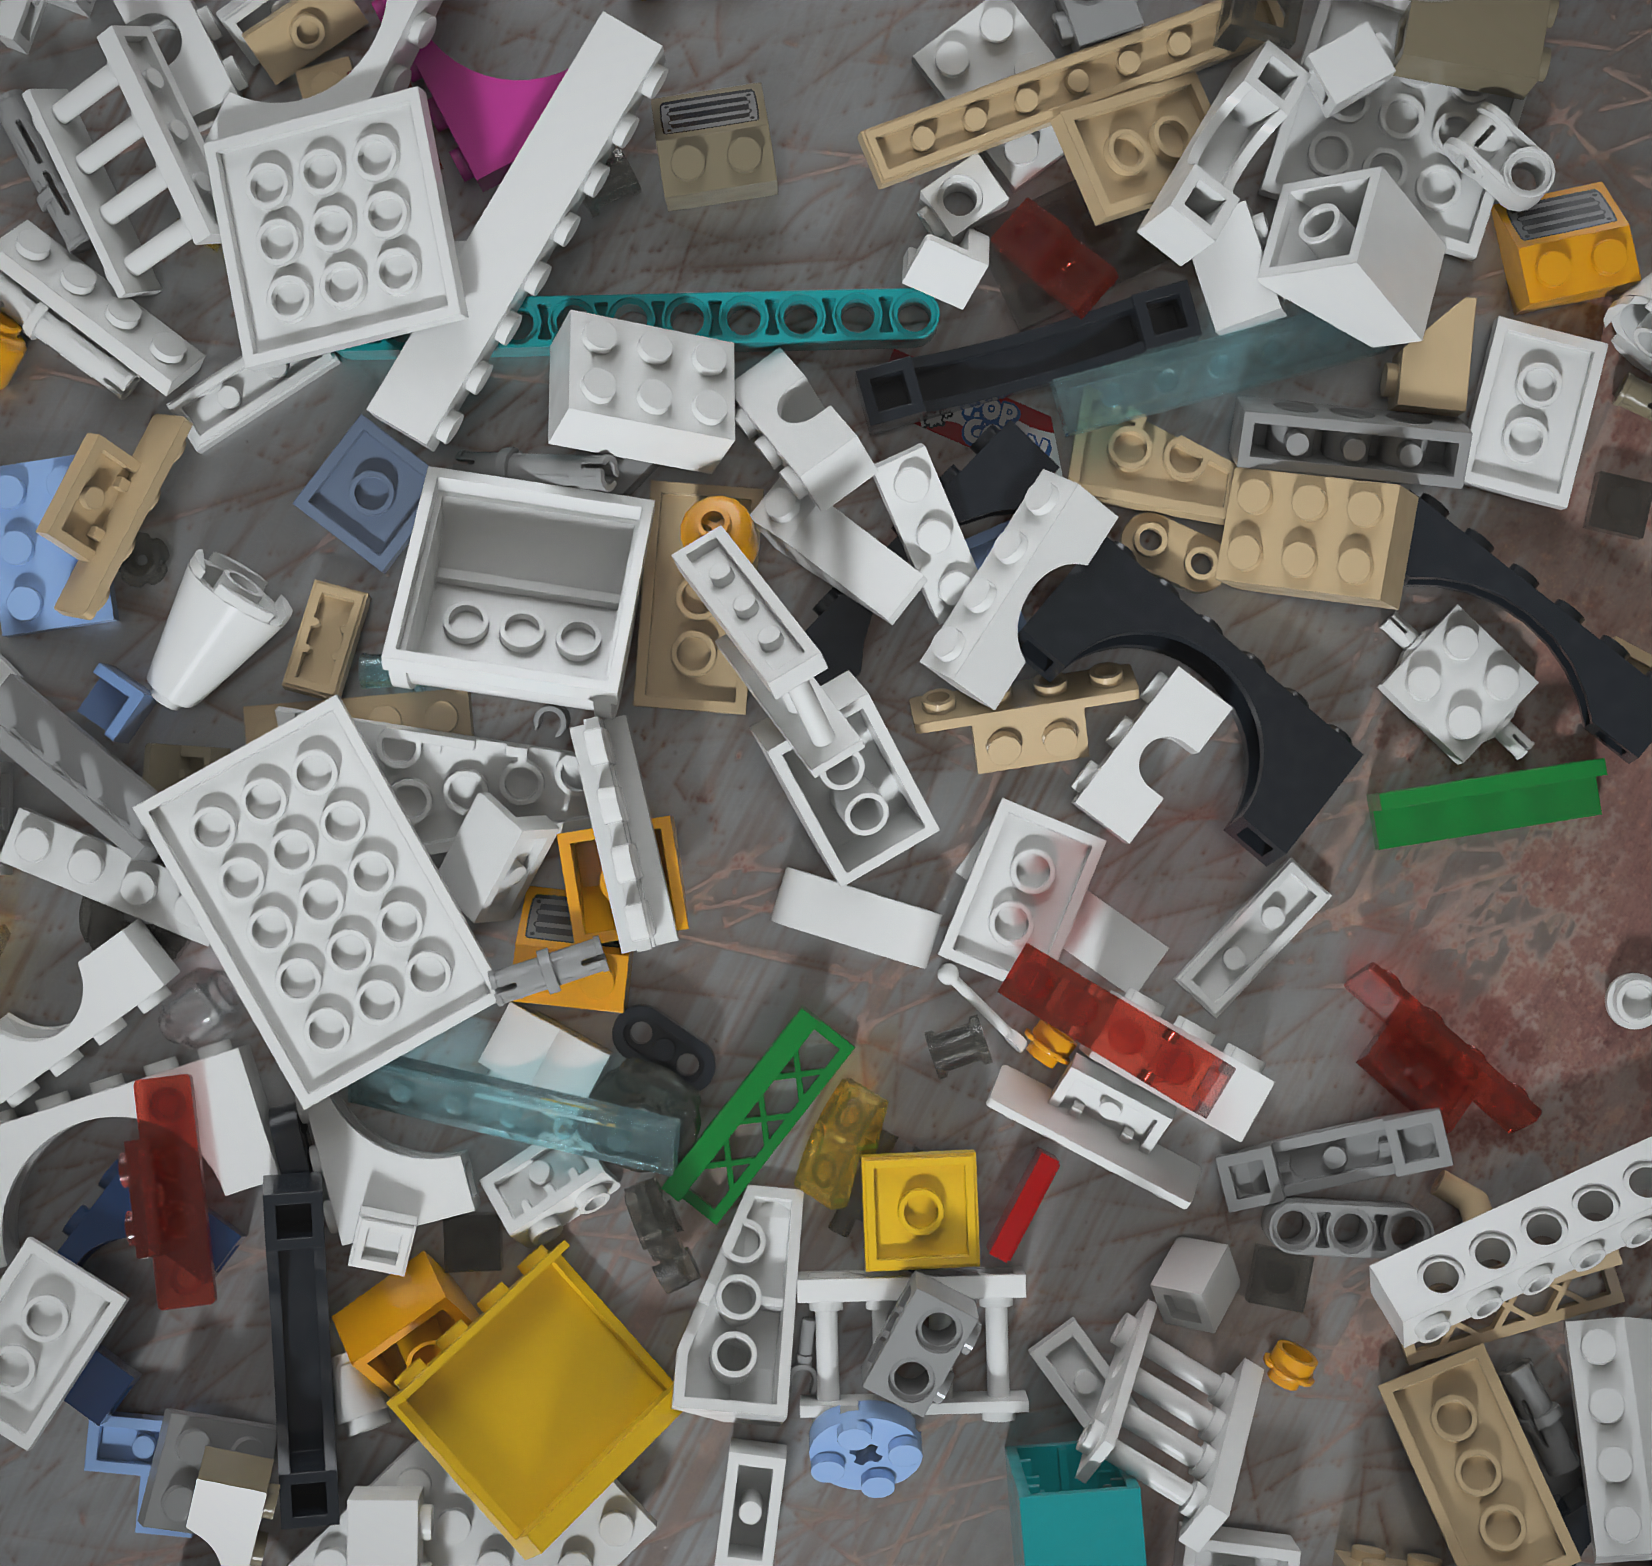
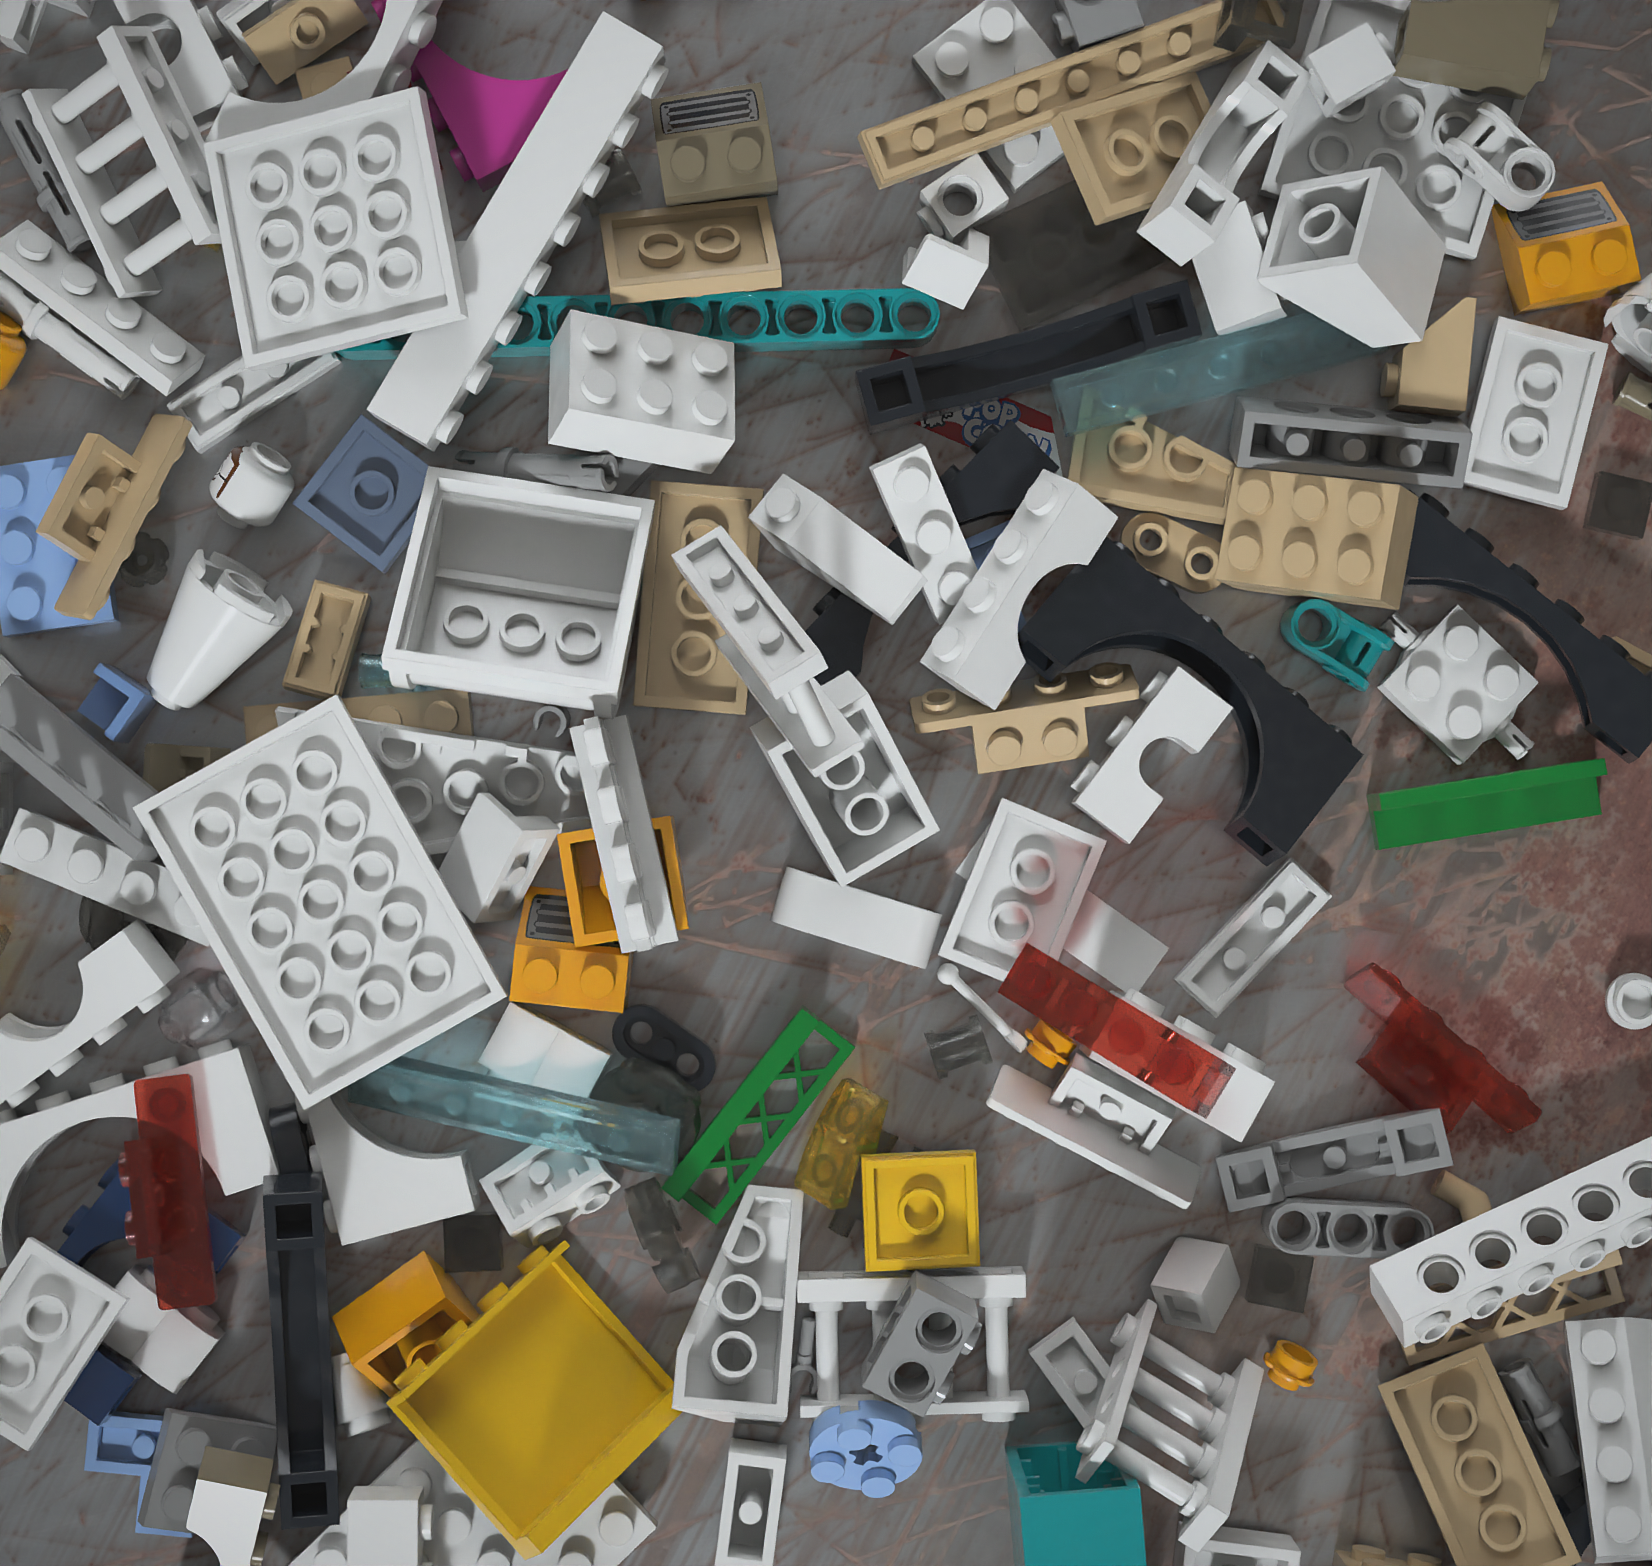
white tile [348,1206,418,1276] -> none
light grey pin [488,936,610,1007] -> none
light orange head [680,495,759,564] -> none
white arch [735,347,879,513] -> none
red tile [986,1147,1060,1263] -> none
clear red slope [990,197,1119,320] -> none
none -> white brick [103,1264,225,1394]
none -> white head [209,442,295,529]
none -> tan plate [599,197,782,305]
none -> teal piece [1280,599,1395,692]

